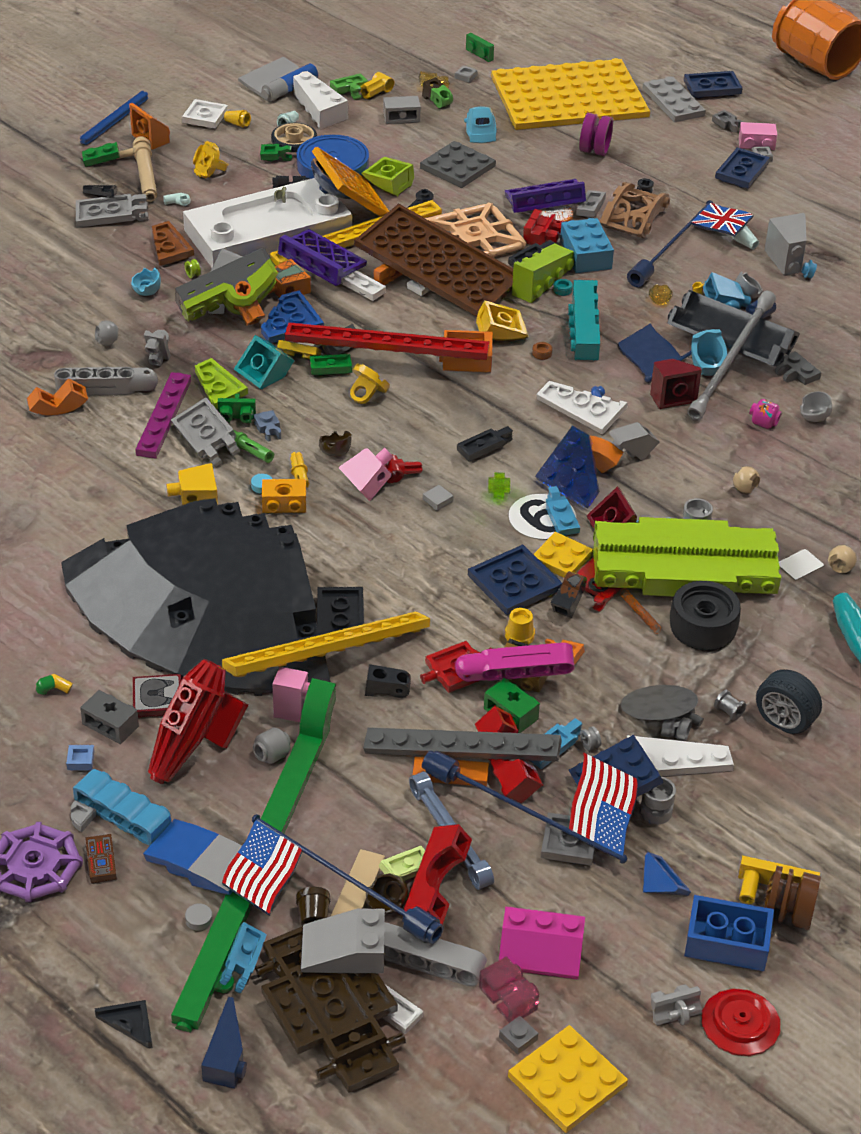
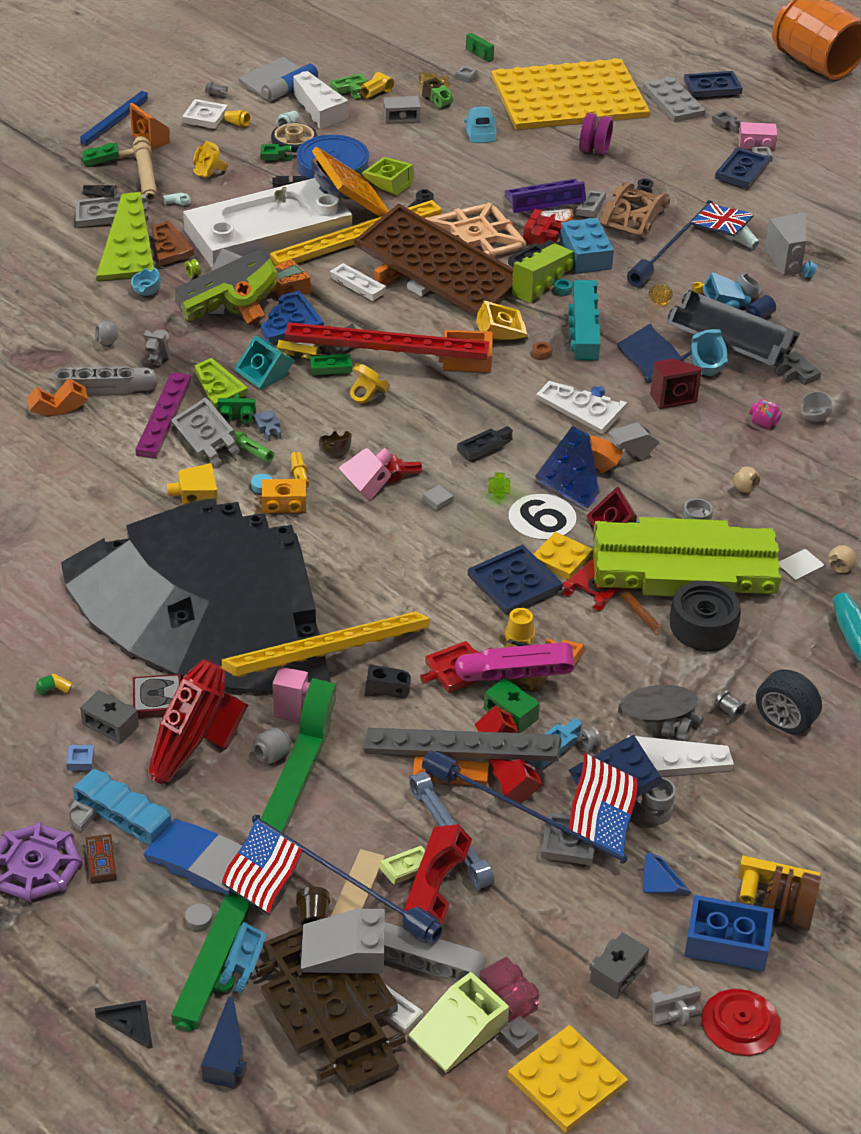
dark purple fence [278,229,367,286] -> none
black plate [317,587,364,635] -> none
dark brown hair [366,873,409,914] -> none
dark grey plate [420,141,496,188] -> none
dark pink slope [498,906,585,979] -> none
dark azure hinge [546,486,580,535] -> none
black leg [550,571,587,618] -> none
light grey hose [687,291,776,420] -> none
none -> lime wing [96,192,154,281]
none -> flat silver pin [205,82,228,98]
none -> yellowish green slope [409,972,509,1073]
none -> dark grey brick [589,932,649,999]

